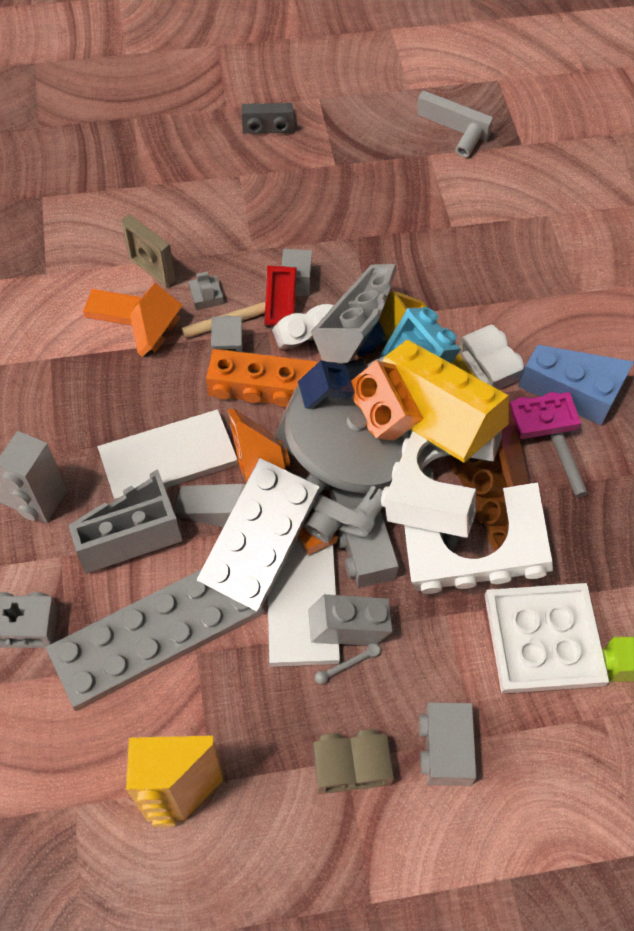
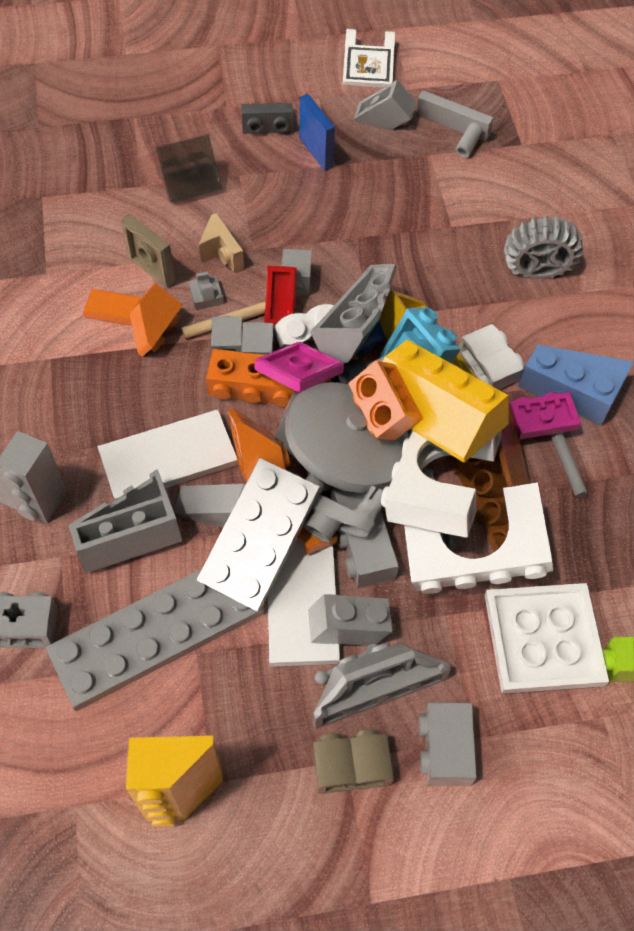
dark blue panel [298,360,355,409] -> none
none -> clear smoke bracket [154,134,222,203]
none -> tan slope [199,213,244,273]
none -> light grey brick [241,322,274,355]
none -> dark pink tile [255,342,344,393]
none -> blue tile [299,94,335,171]
none -> light grey wedge [313,643,451,729]
none -> white flag [342,29,395,88]
none -> light grey slope [354,80,416,130]
none -> light grey gear [504,215,583,279]

